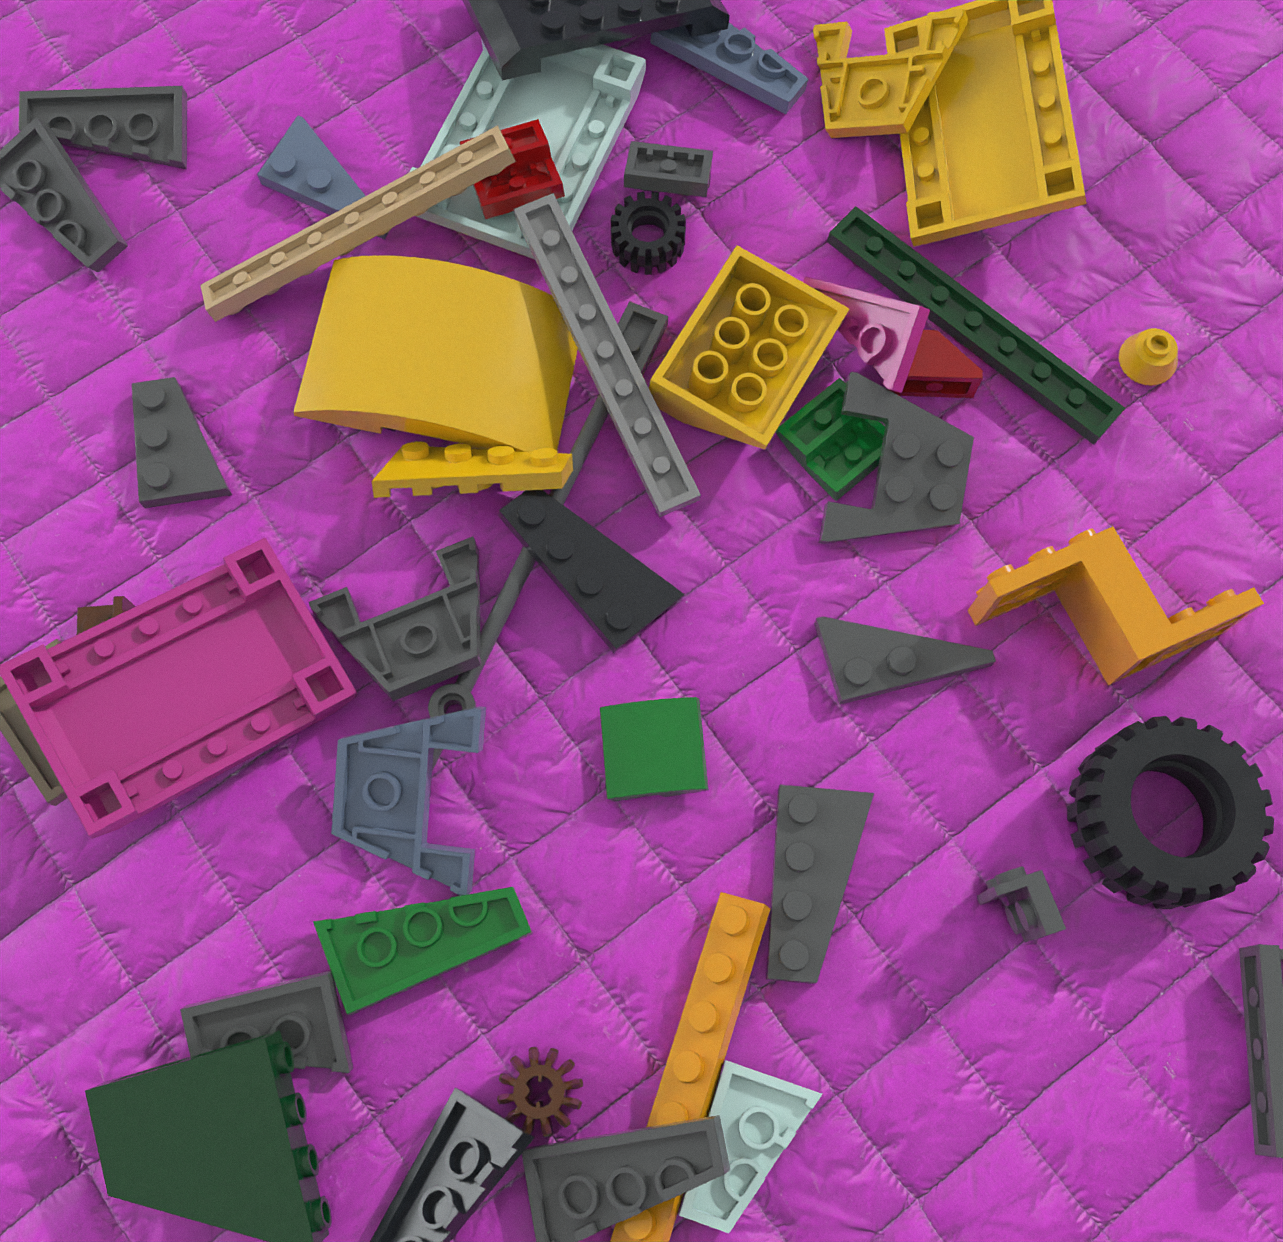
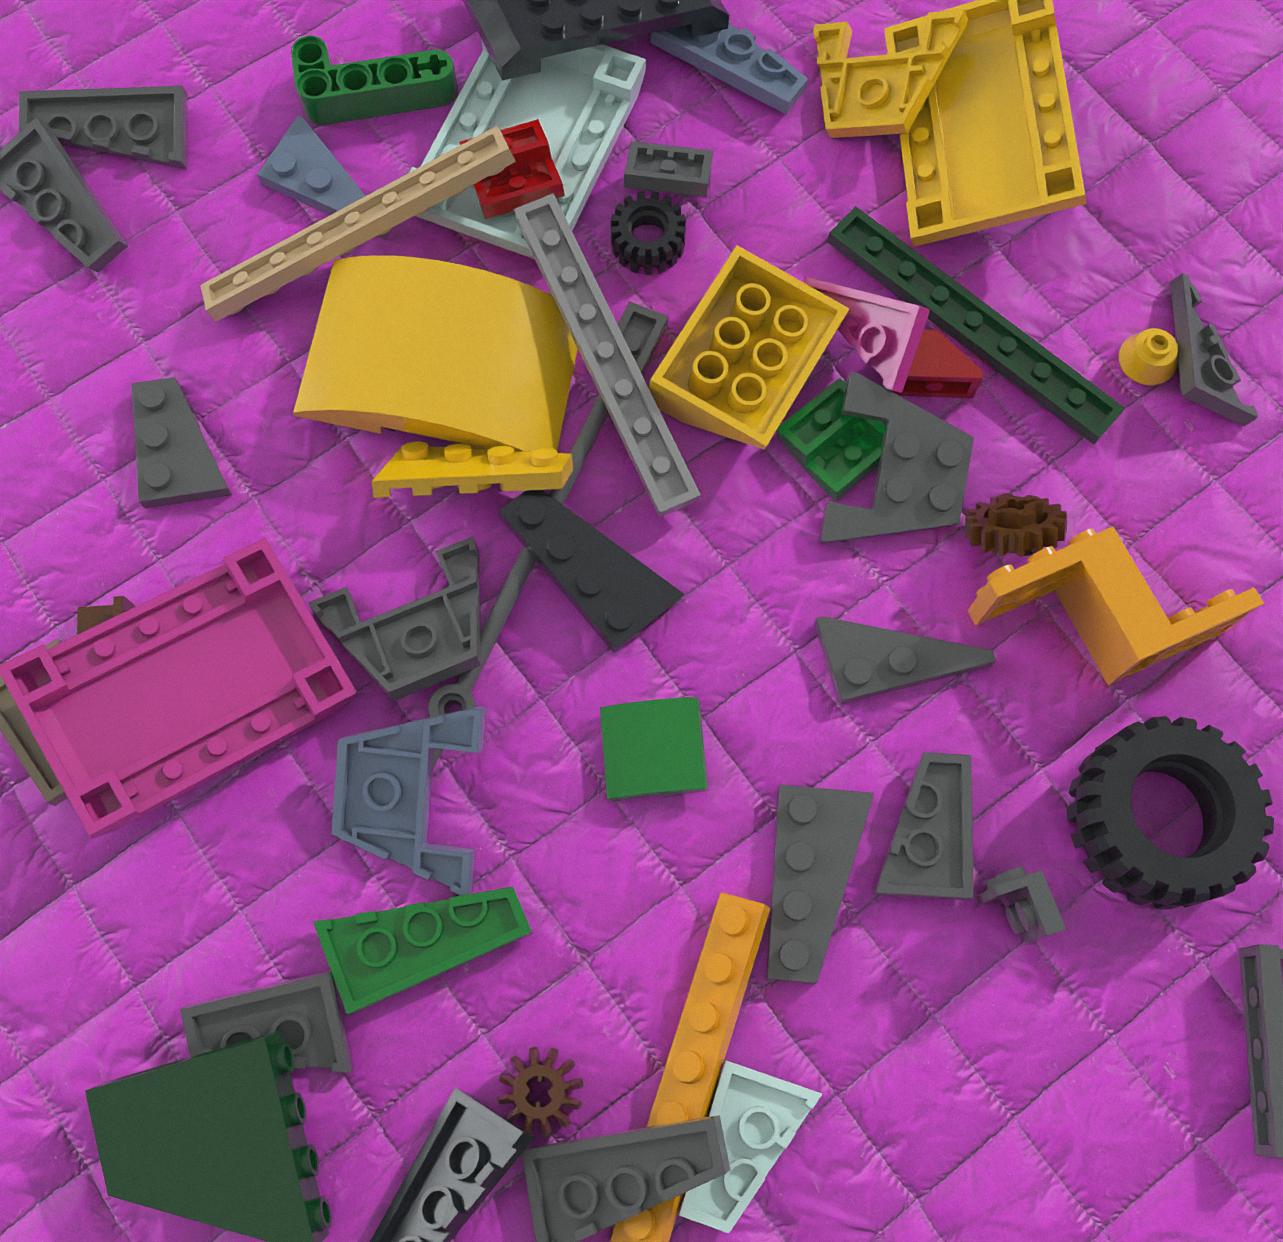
none -> green beam [291,36,458,125]
none -> dark grey wing [873,752,974,901]
none -> reddish brown gear [965,493,1067,557]
none -> dark grey wing [1170,273,1258,426]

